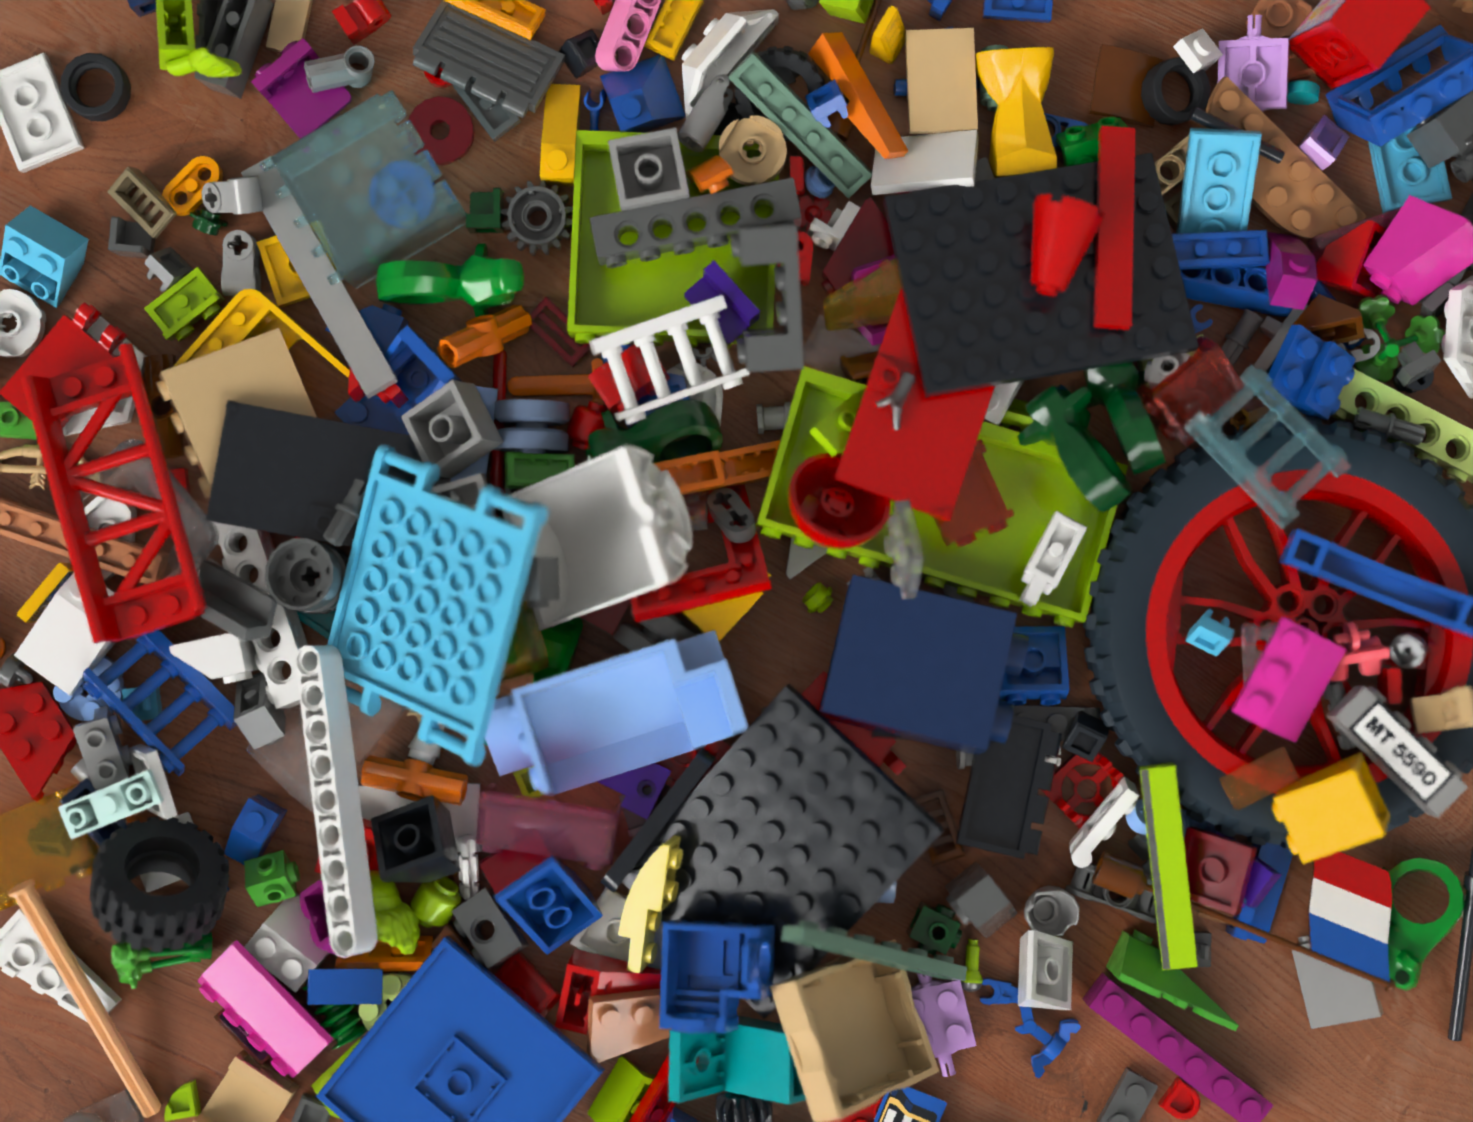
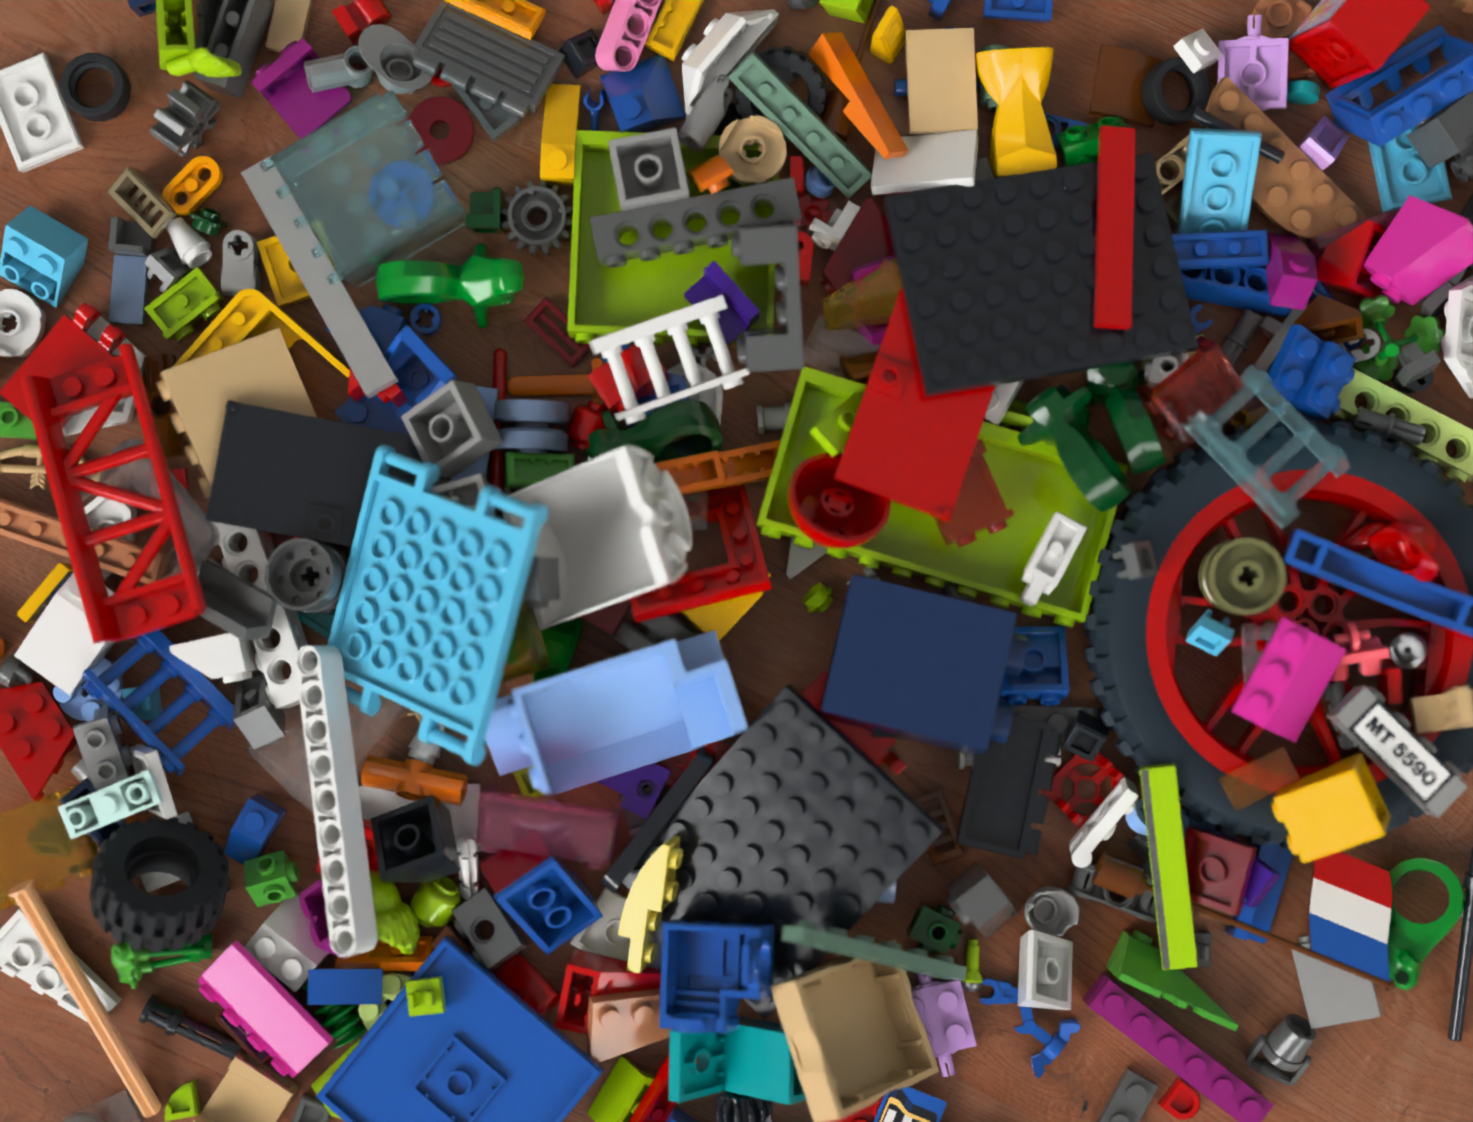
light grey piece [202,176,263,214] -> none
dark grey axle [323,479,367,547] -> none
orange piece [437,305,532,368] -> none
dark grey beam [707,488,757,543] -> none
blue tile [805,80,848,128] -> none
flat silver bar [876,372,916,430] -> none
clear plate [885,500,923,599] -> none
red cone [1031,194,1104,297] -> none
none -> sand blue tile [109,255,149,326]
none -> black pin [138,994,241,1061]
none -> dark grey gear [150,80,221,157]
none -> white cone [166,217,212,269]
none -> light grey piece [358,24,433,94]
none -> lime tile [405,976,446,1017]
none -> blue bush [410,304,442,336]
none -> dark grey tile [1112,540,1158,580]
none -> olive wheel [1198,538,1286,615]
none -> dark grey piece [1246,1014,1316,1086]
none -> red hair [1342,521,1438,582]

